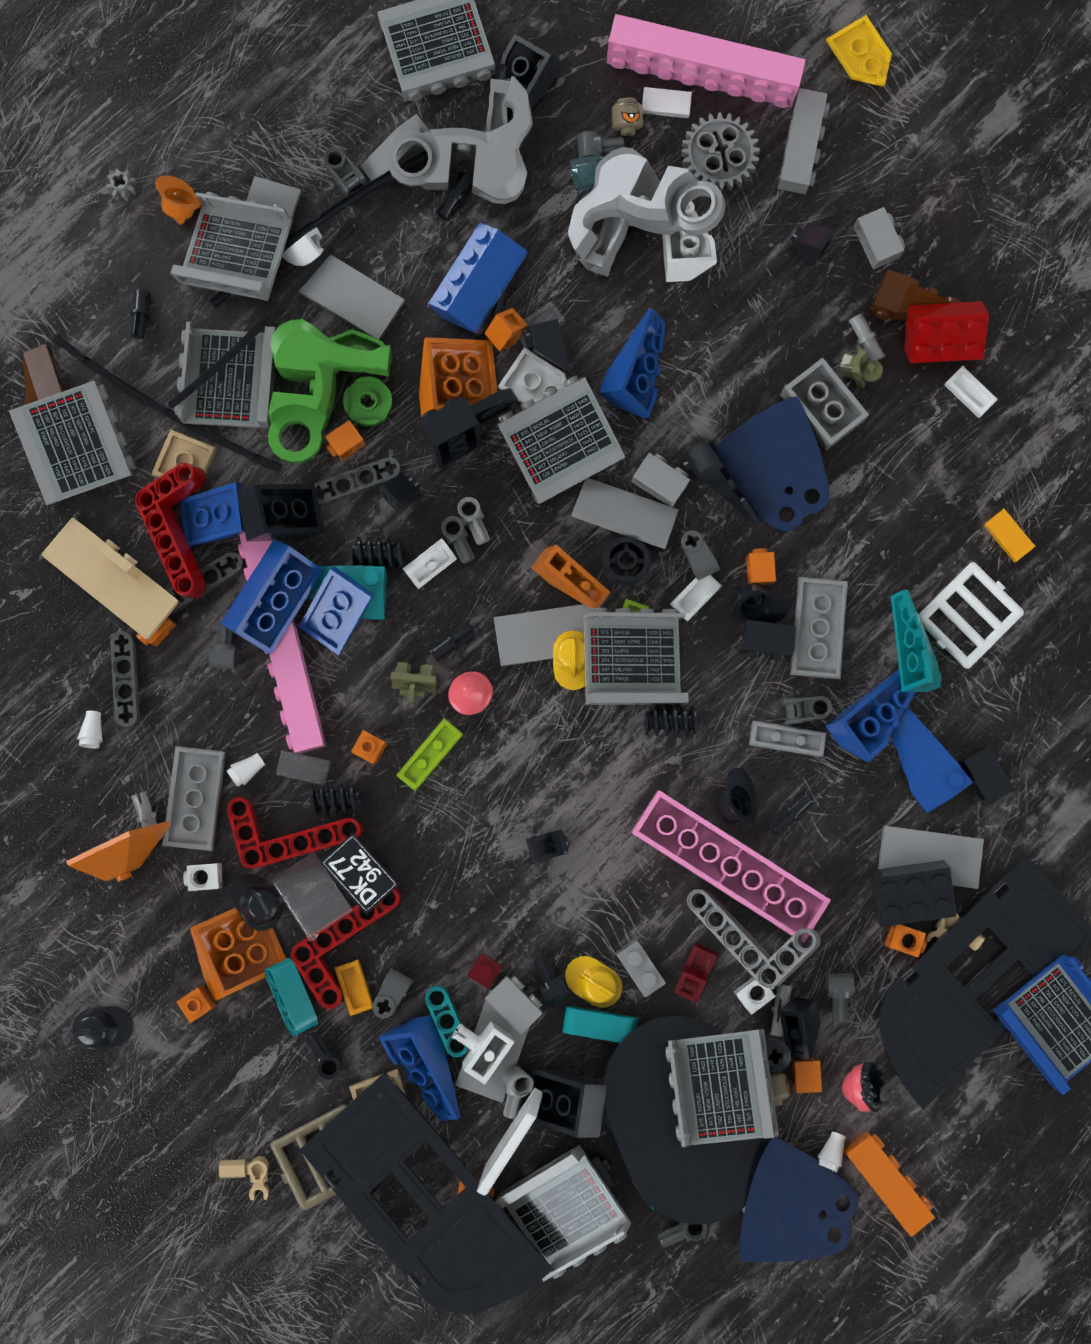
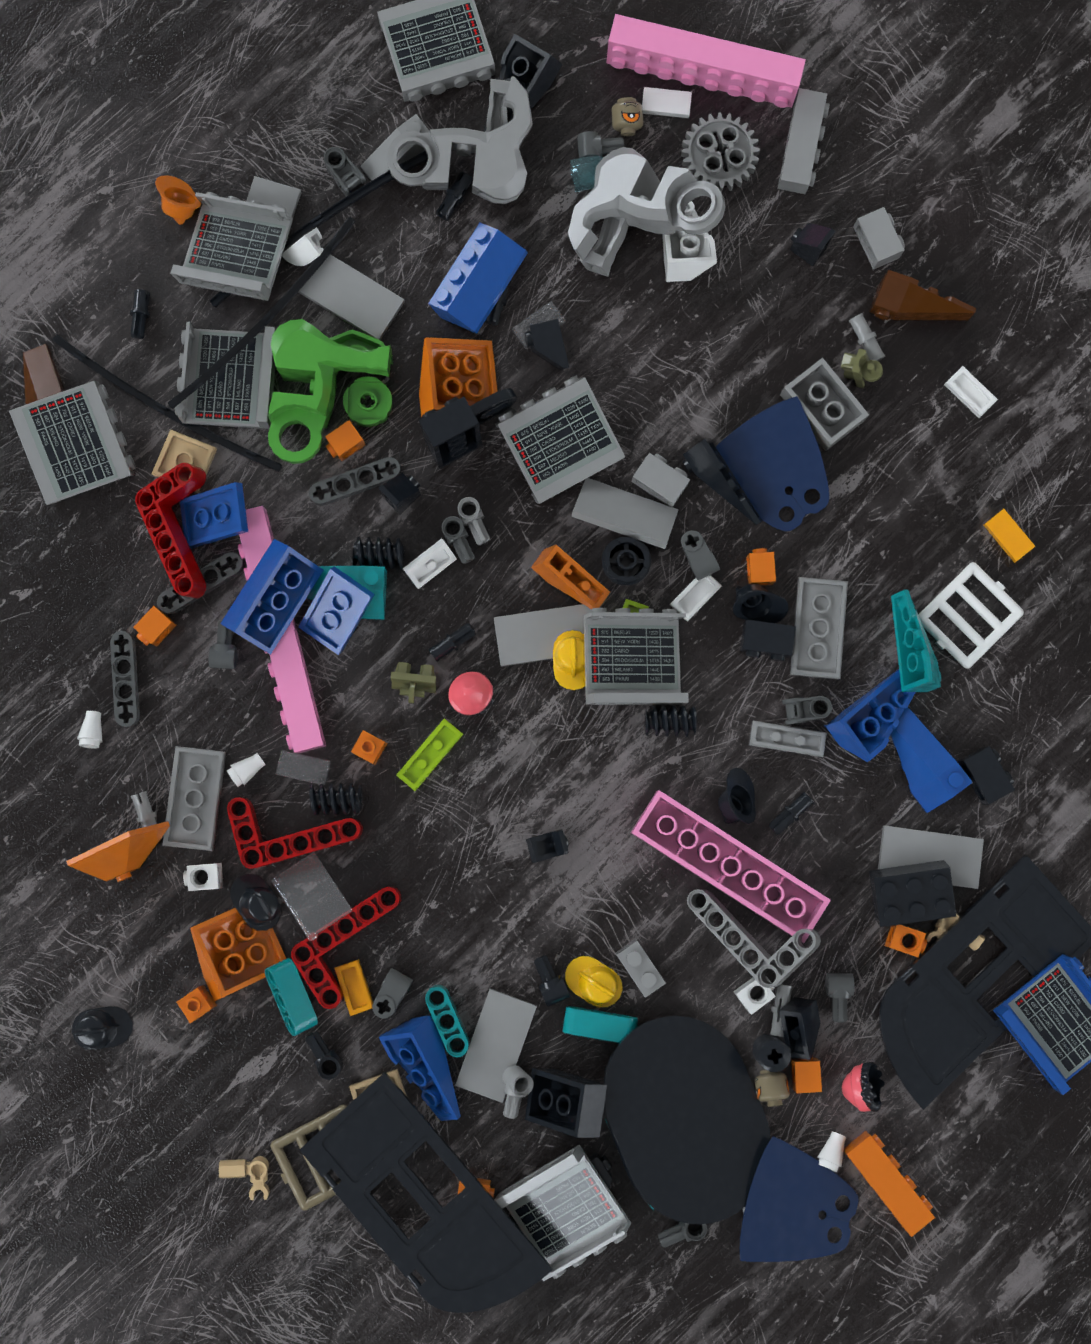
tan bracket [42,518,179,640] -> none
light grey gear [106,169,138,201] -> none
black brick [237,484,324,542] -> none
black sticker [320,833,399,914] -> none
white brick [452,1021,515,1085] -> none
dark red brick [467,952,503,989] -> none
white tile [477,1088,543,1196] -> none
orange brick [484,308,528,351] -> none
light grey brick [485,975,543,1035] -> none
white tile [498,347,566,404] -> none
blue wedge [599,309,666,418] -> none
panel [666,1029,779,1147] -> none
dark red slope [674,943,718,1003] -> none
yellow tile [826,15,892,87] -> none
red brick [904,301,989,363] -> none

